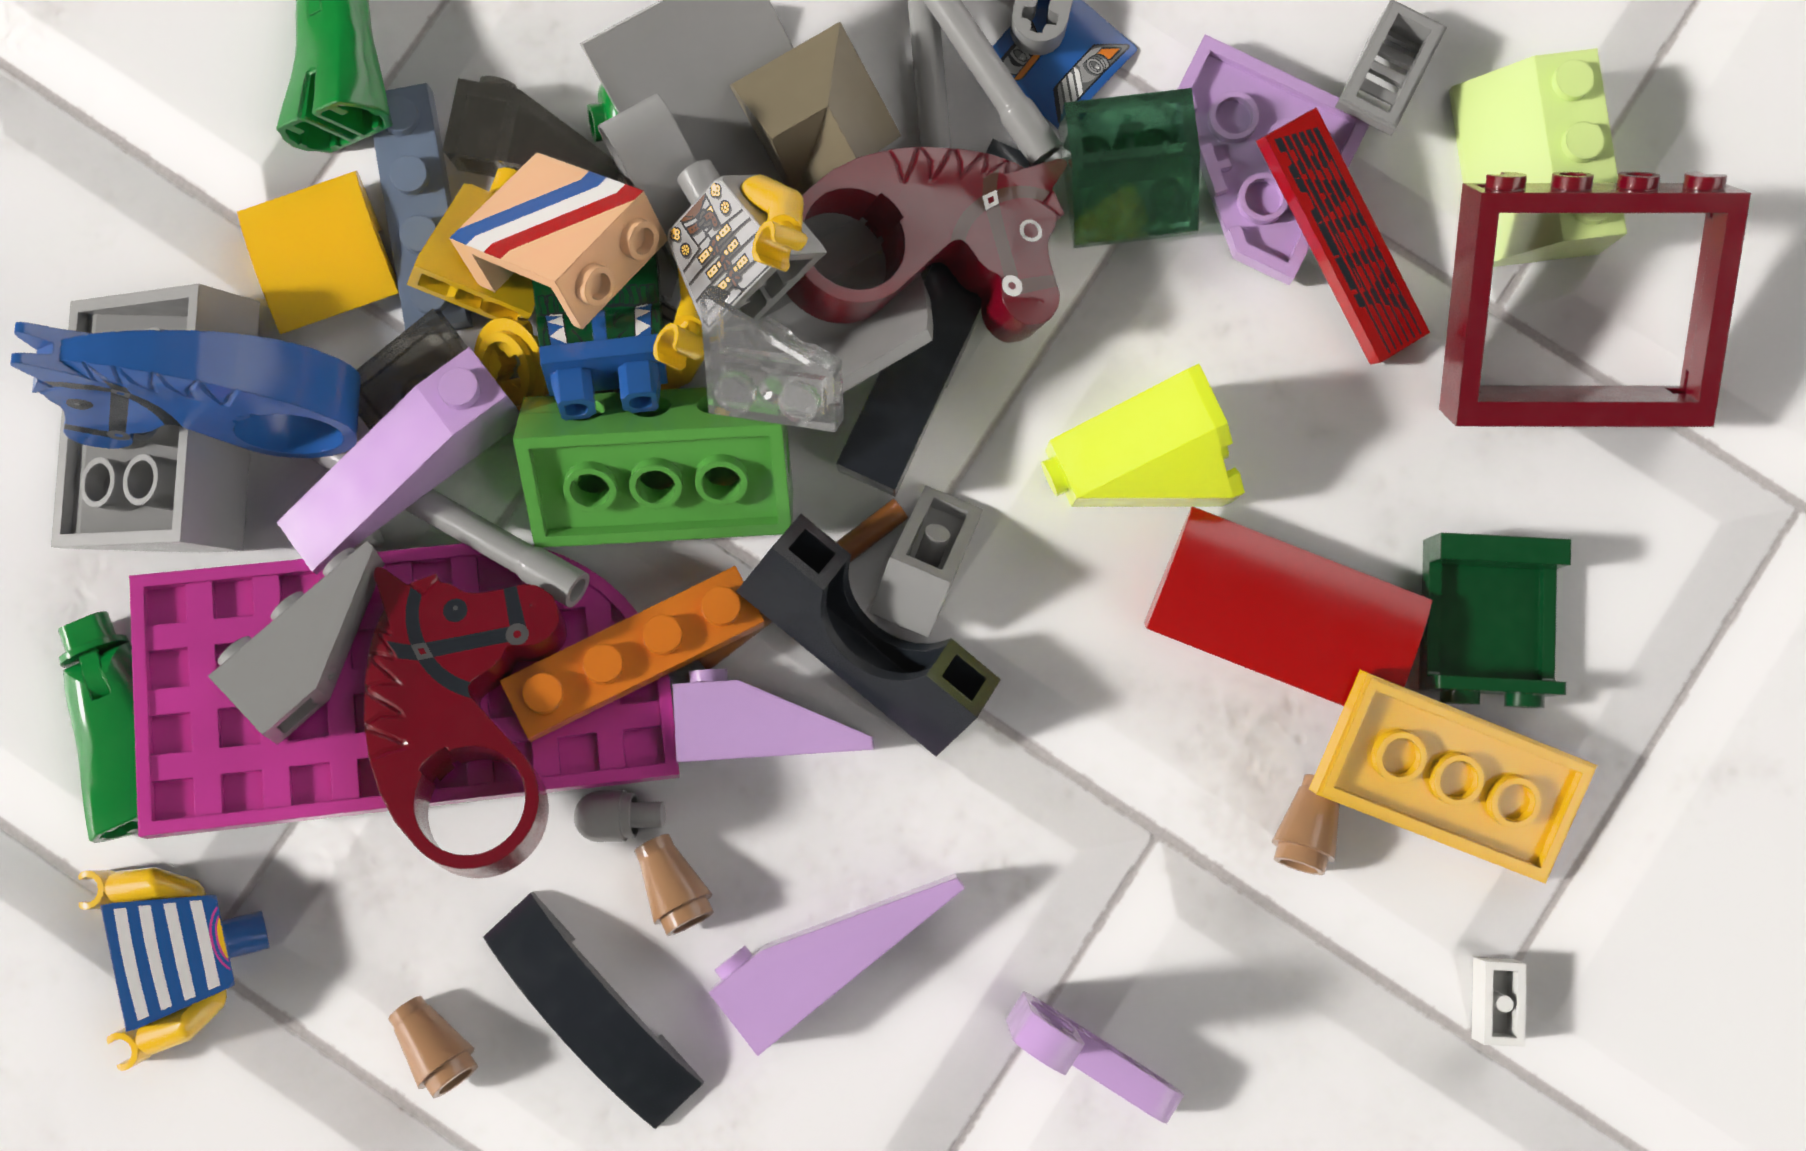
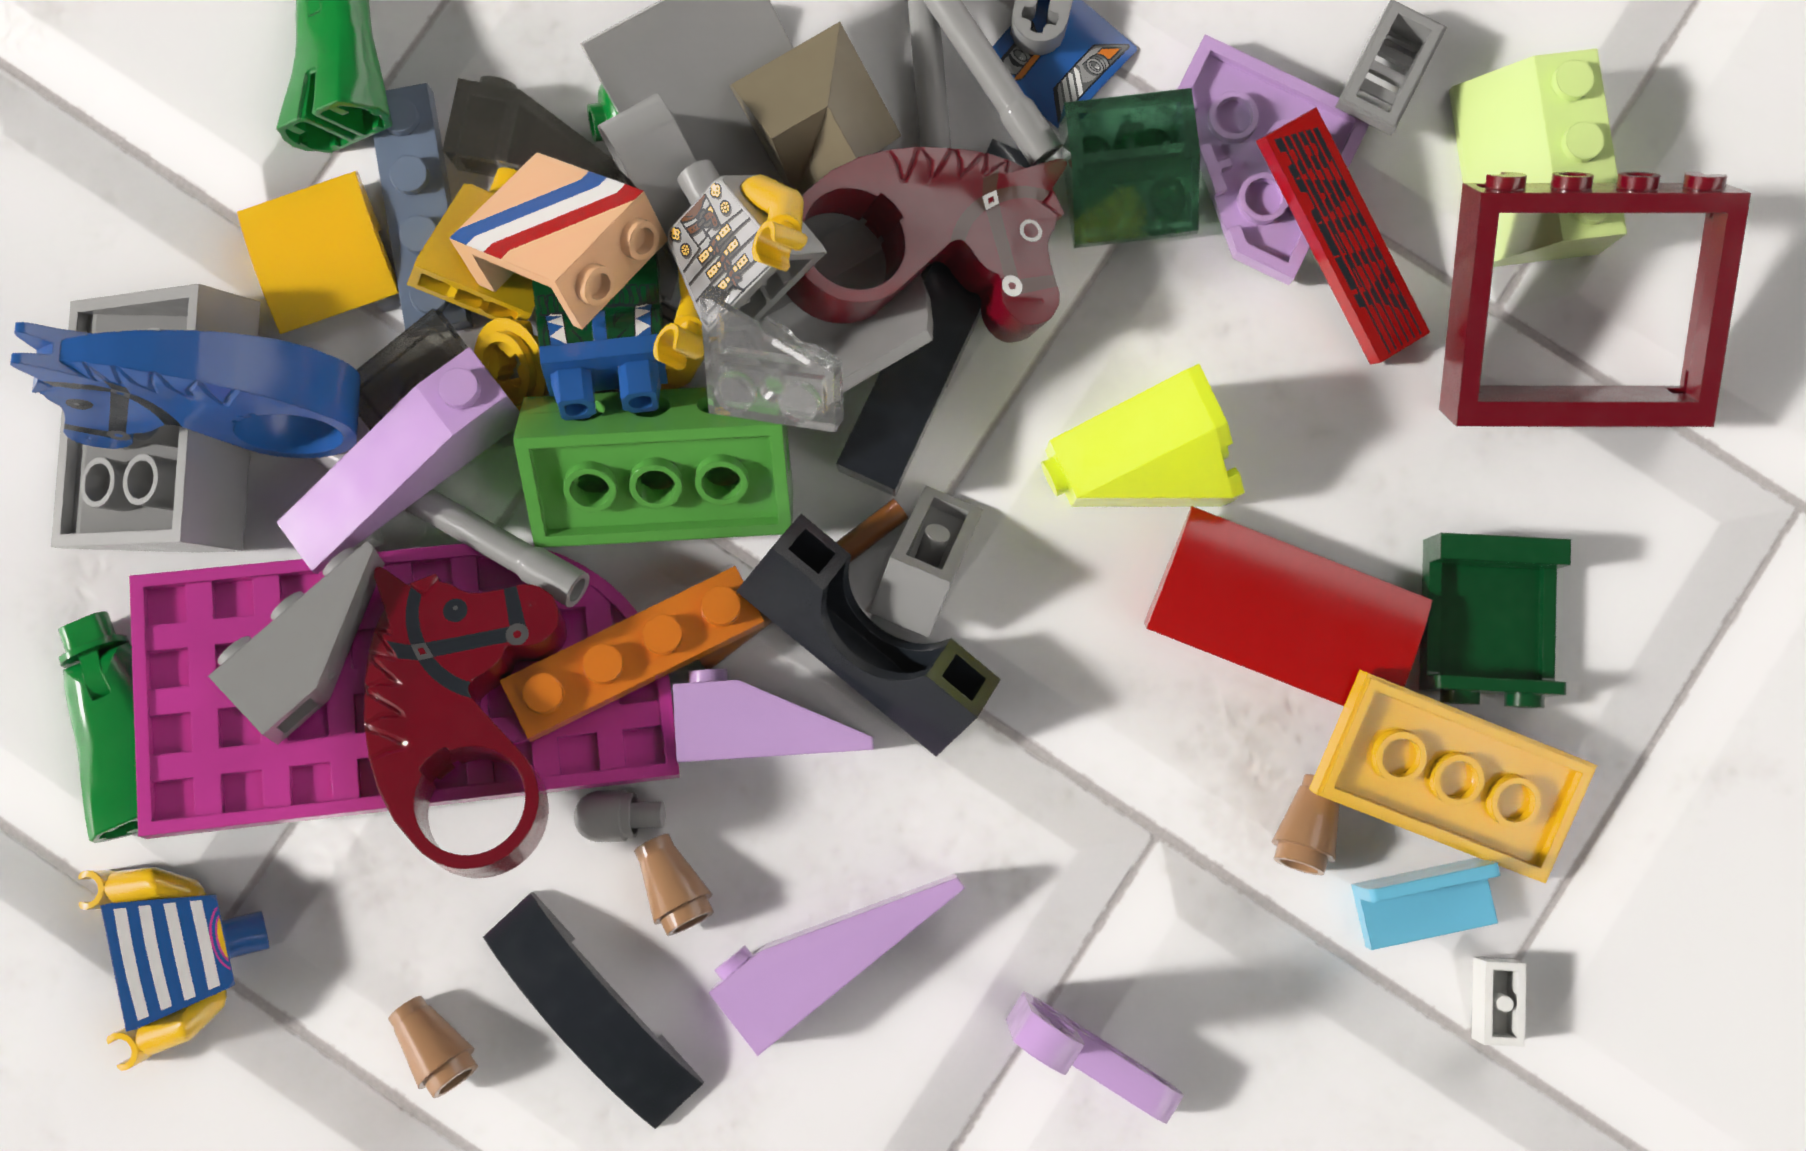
none -> medium azure panel [1351,858,1501,950]

